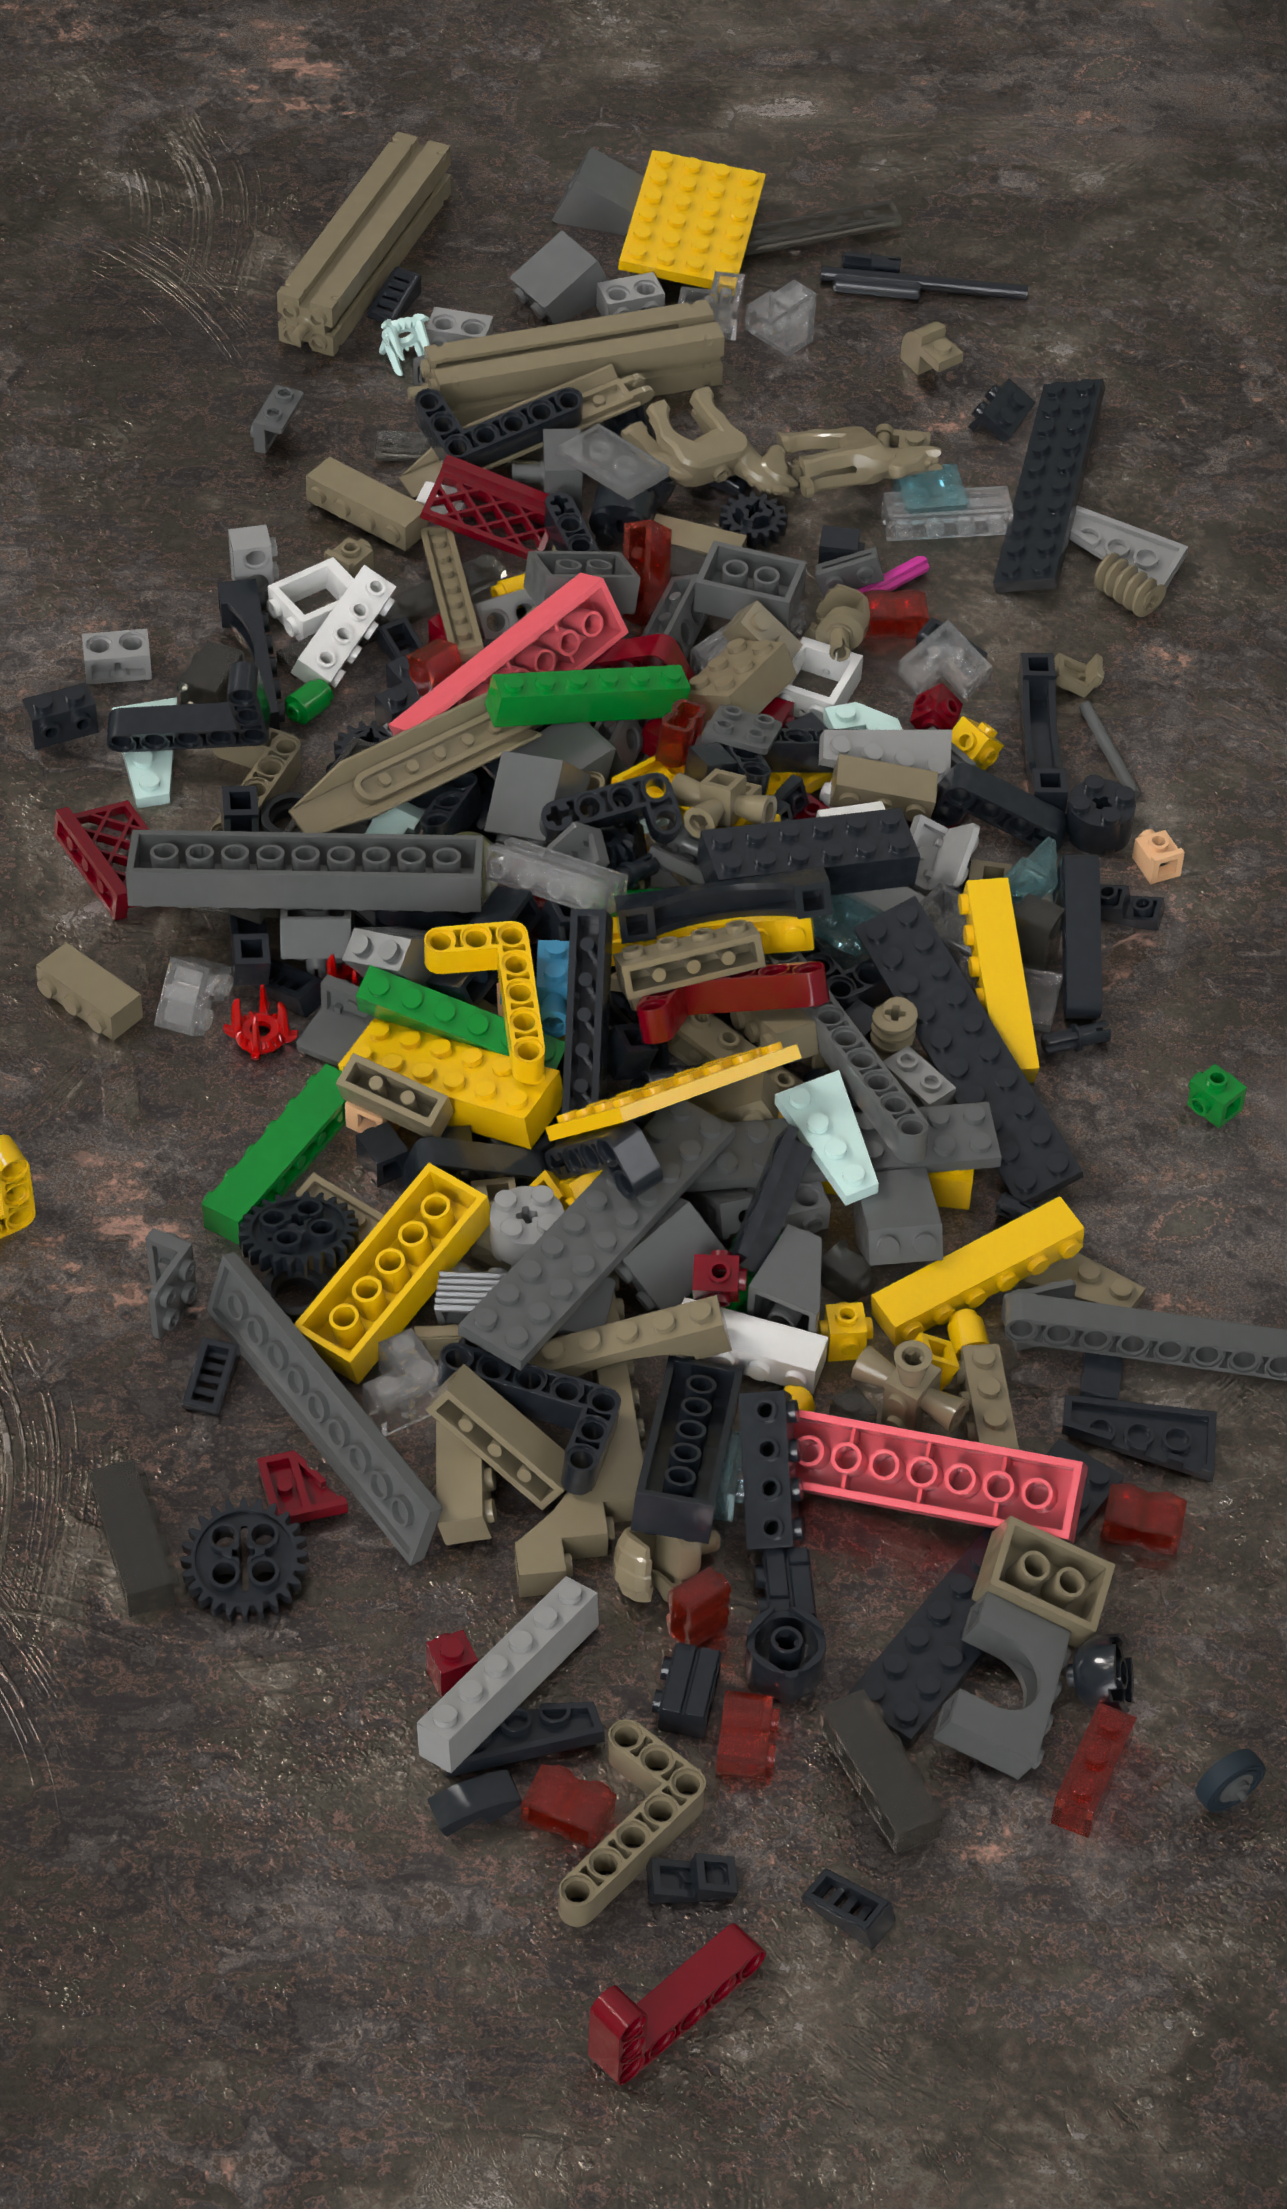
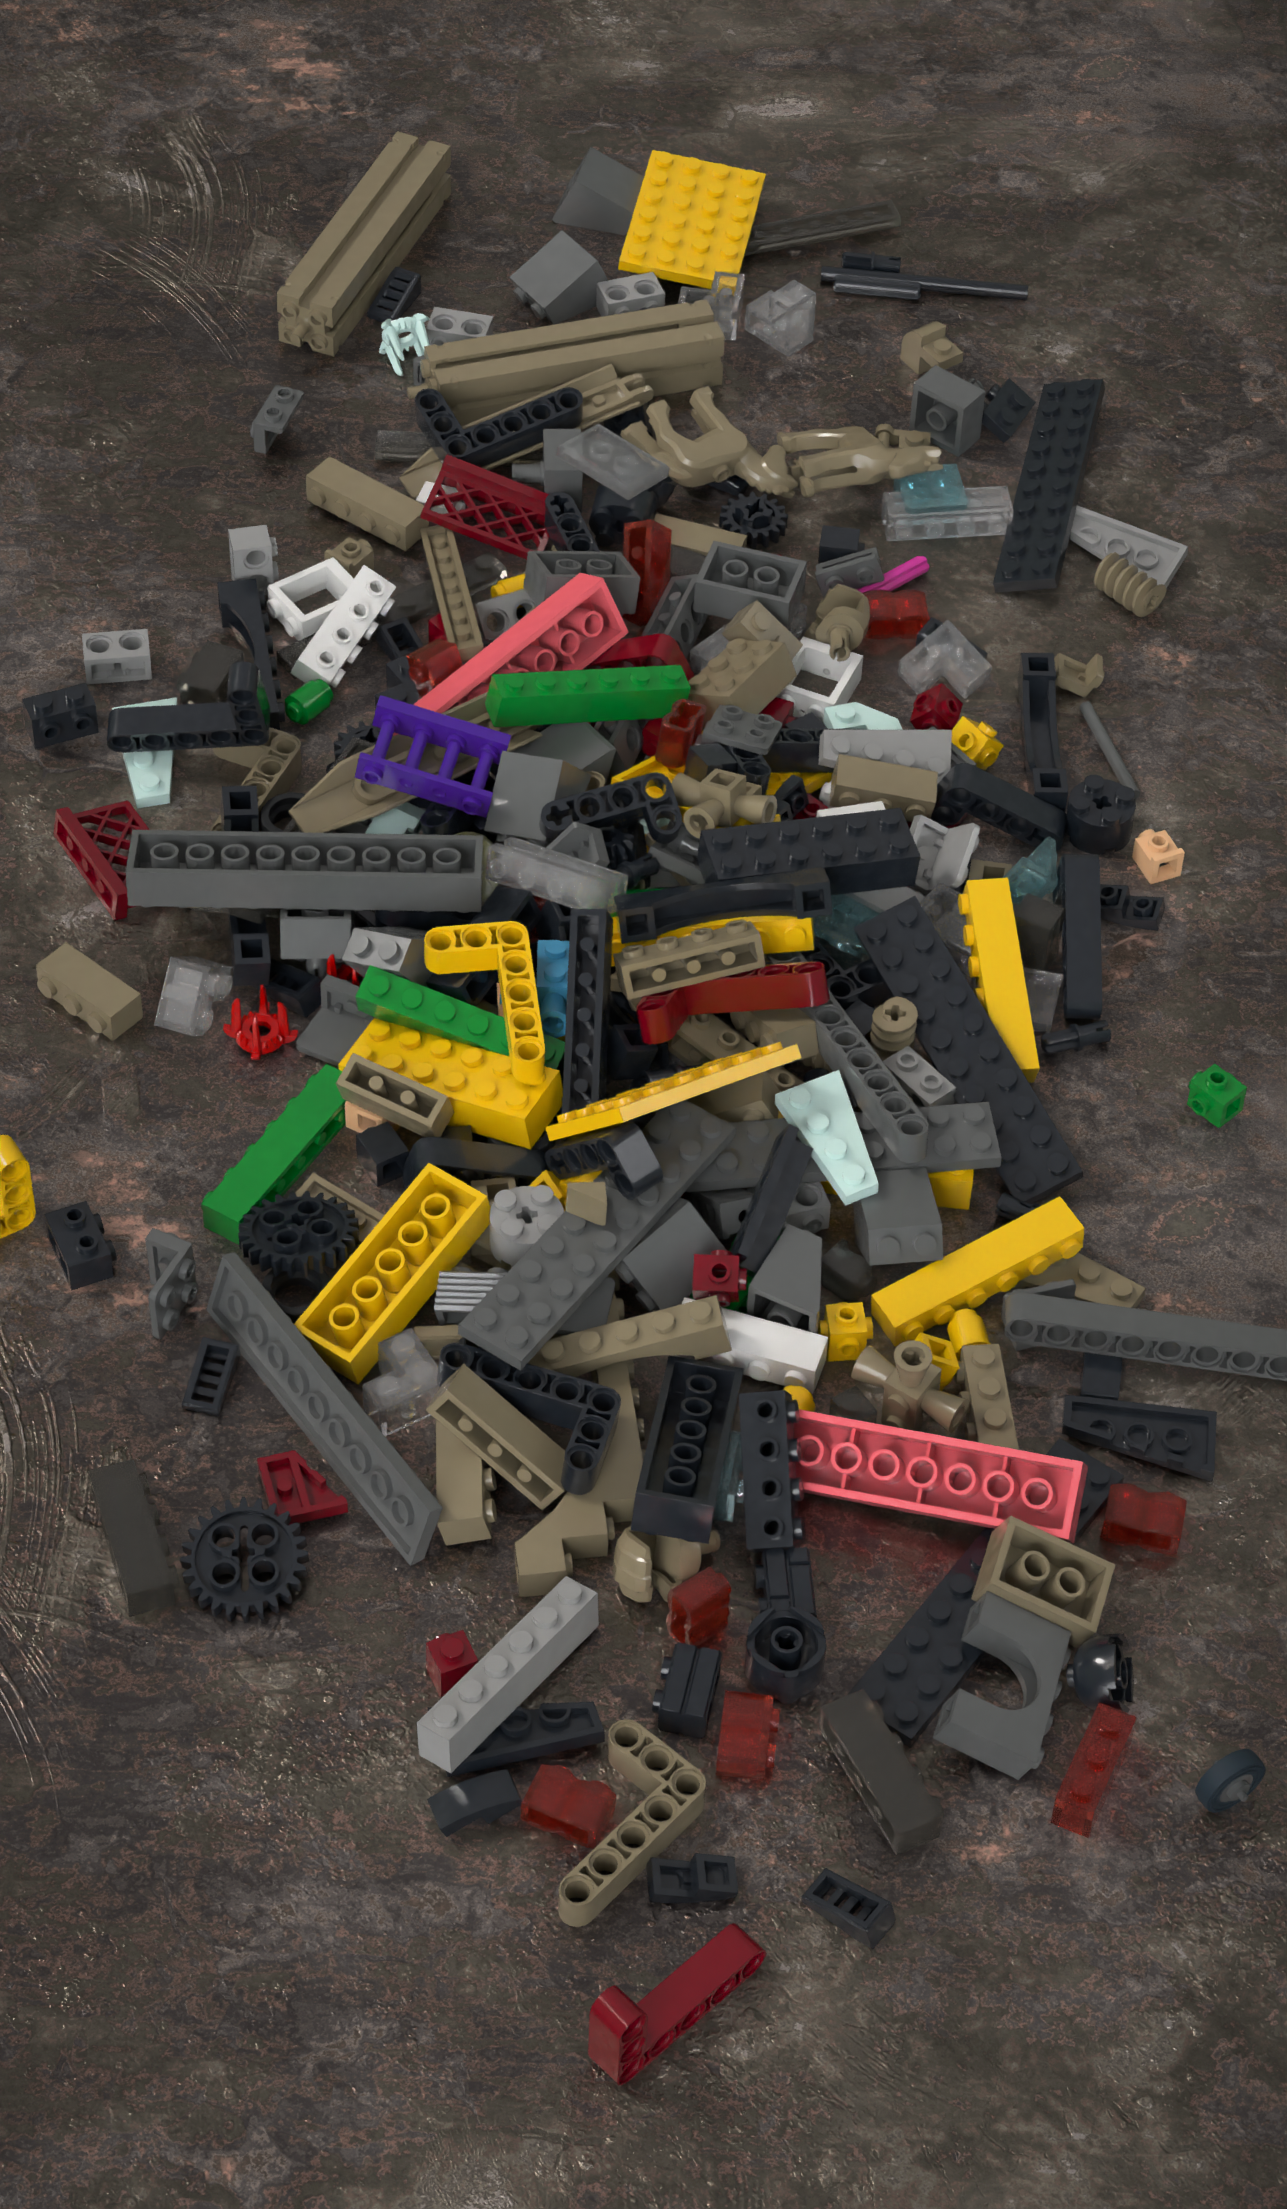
none -> black brick [44,1201,117,1291]
none -> dark purple fence [354,695,511,818]
none -> dark tan slope [566,1182,607,1226]
none -> dark grey brick [909,365,985,457]

